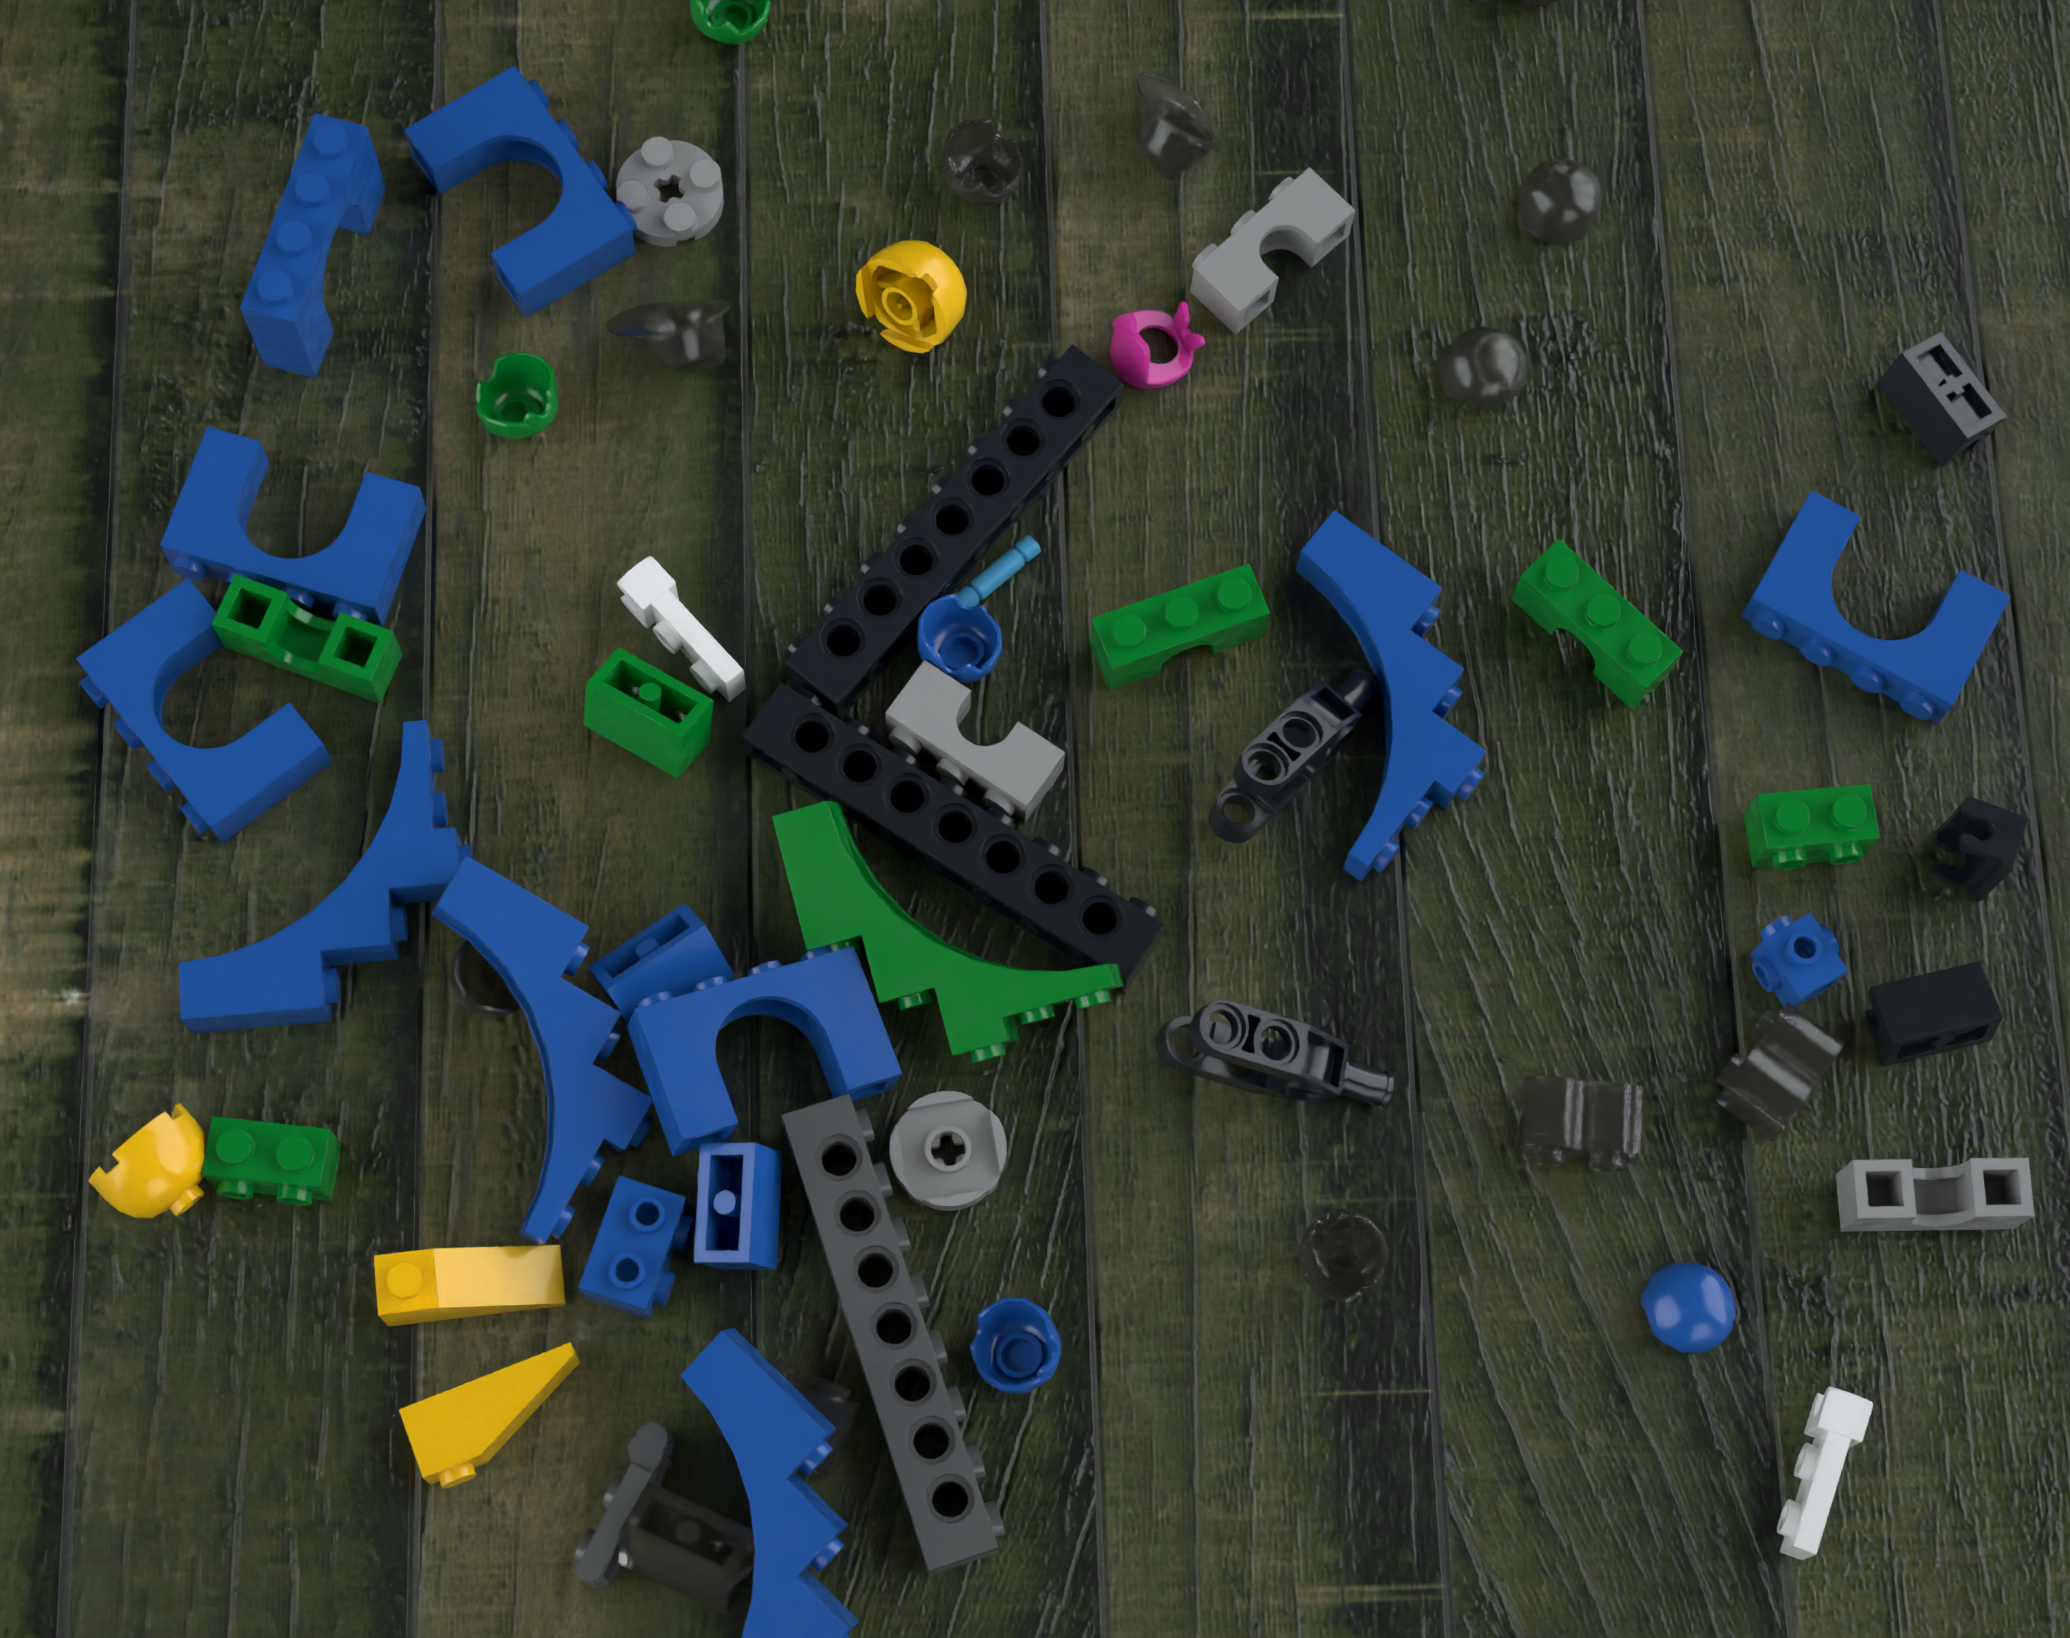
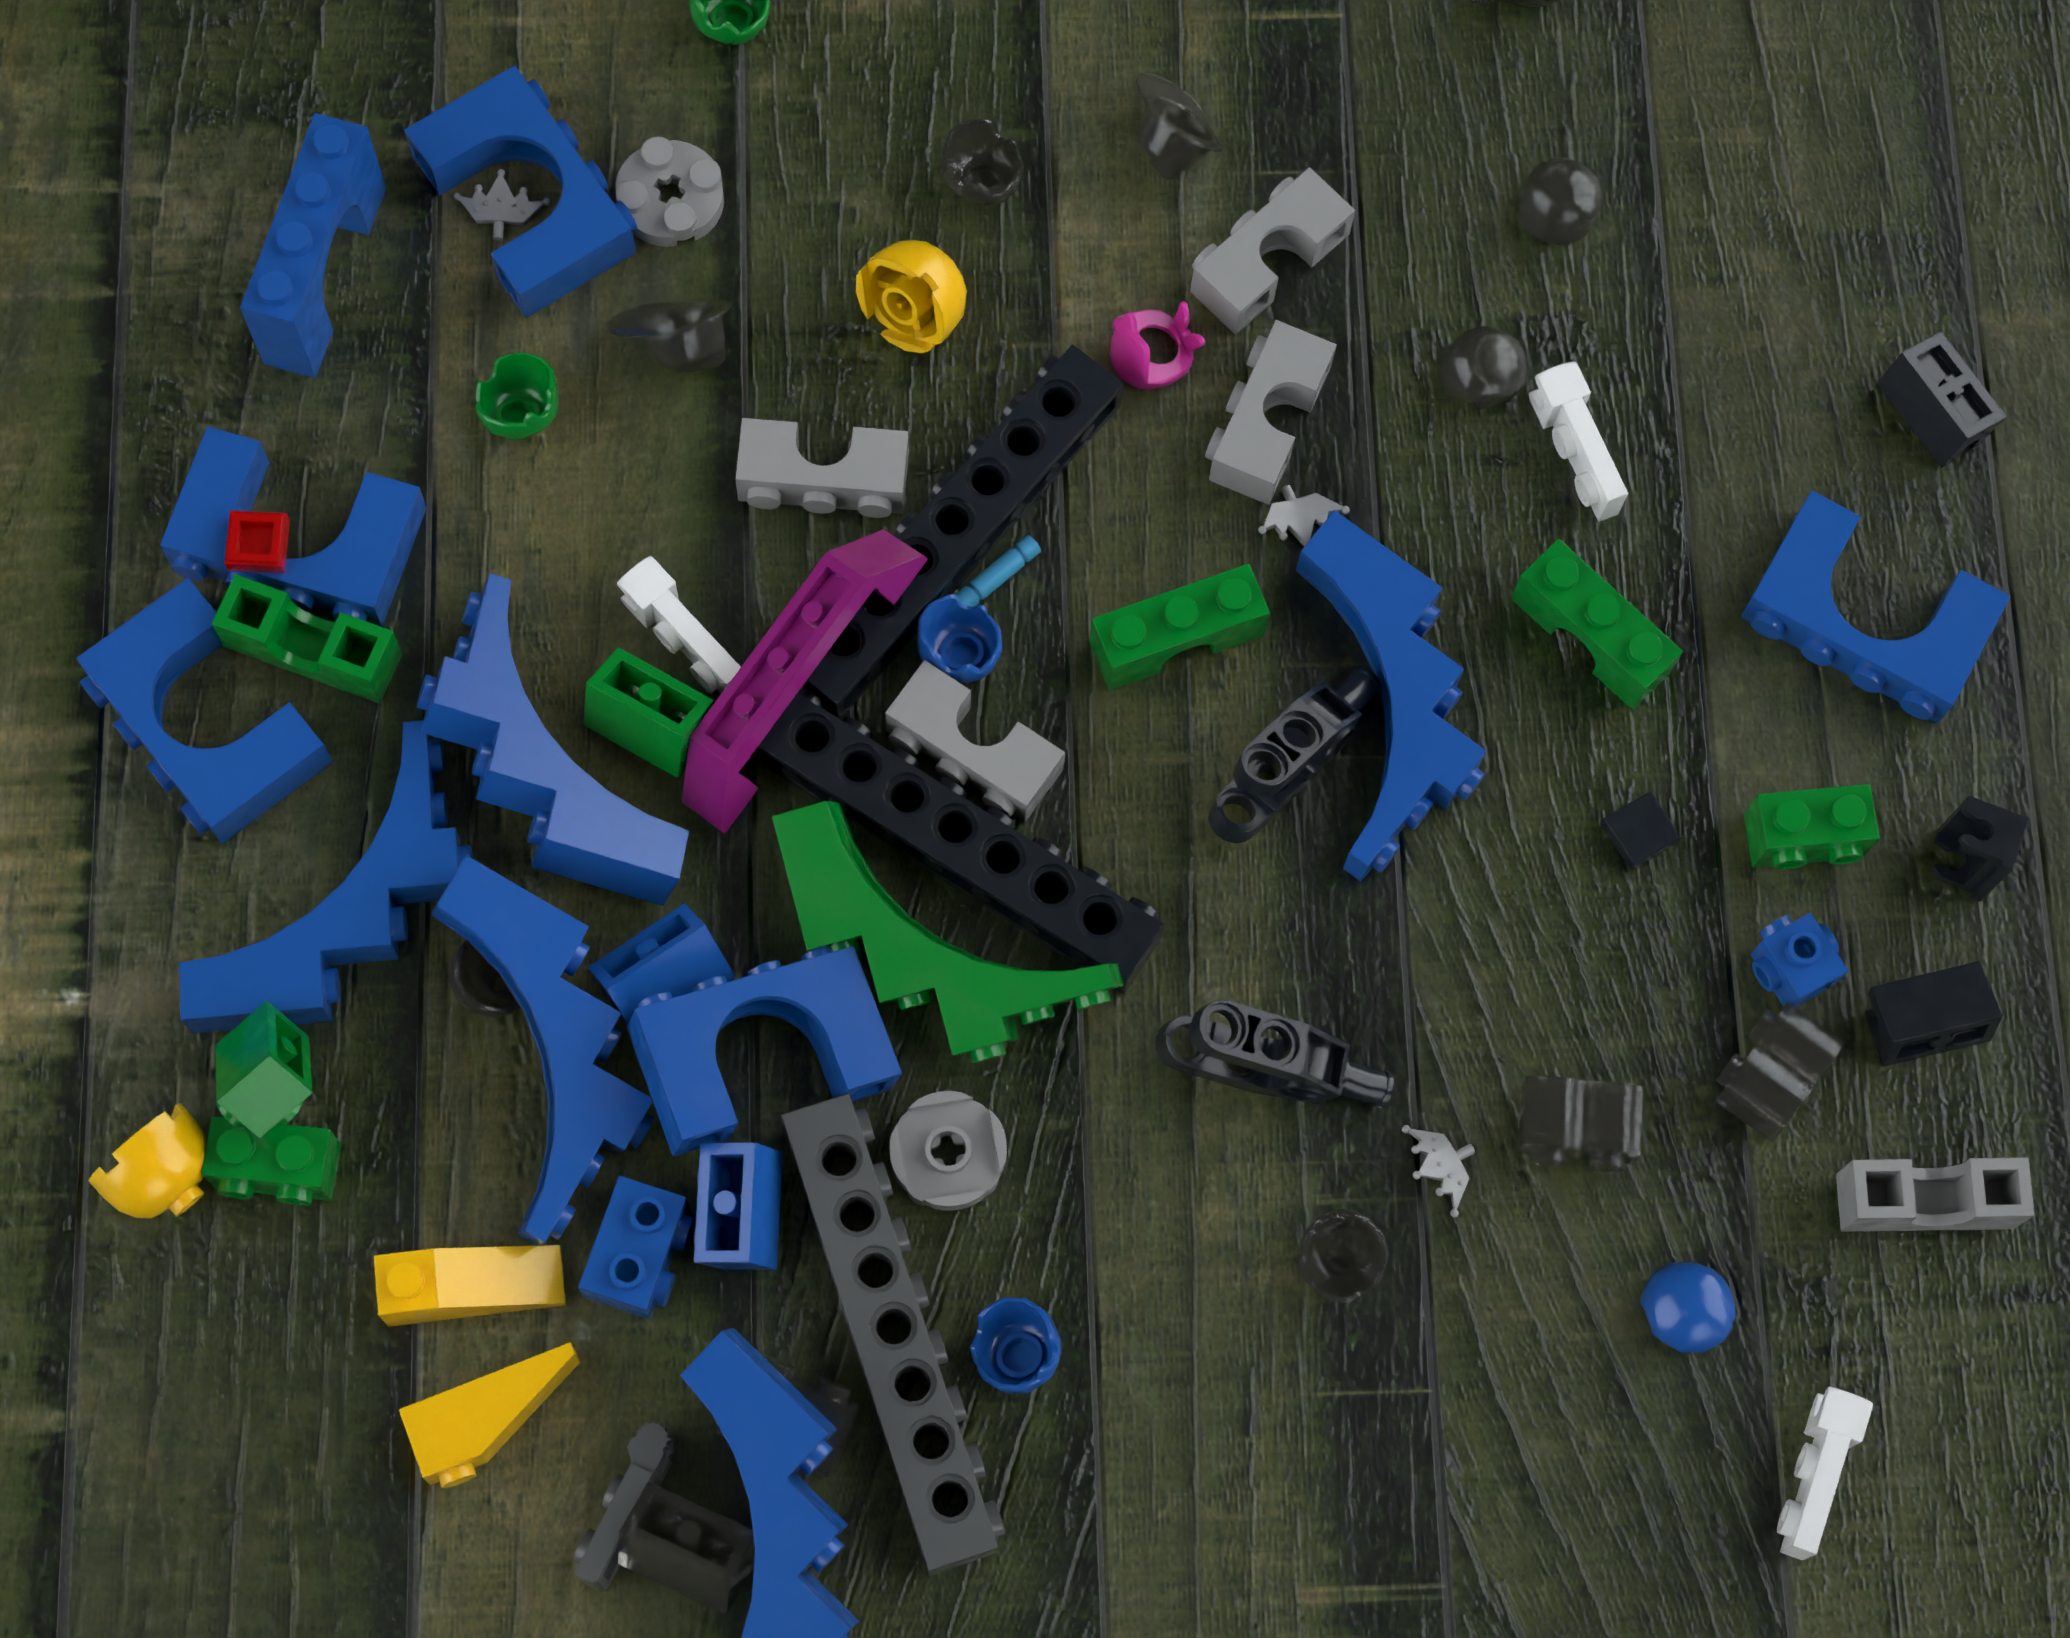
none -> green brick [215,1000,312,1138]
none -> red tile [224,511,290,573]
none -> blue arch [416,573,689,906]
none -> light grey piece [453,169,551,241]
none -> magenta slope [682,529,928,834]
none -> light grey arch [735,418,909,518]
none -> light grey arch [1205,320,1337,505]
none -> light grey piece [1258,485,1350,547]
none -> light grey piece [1402,1125,1475,1217]
none -> white plate [1529,362,1628,522]
none -> black tile [1600,791,1682,870]

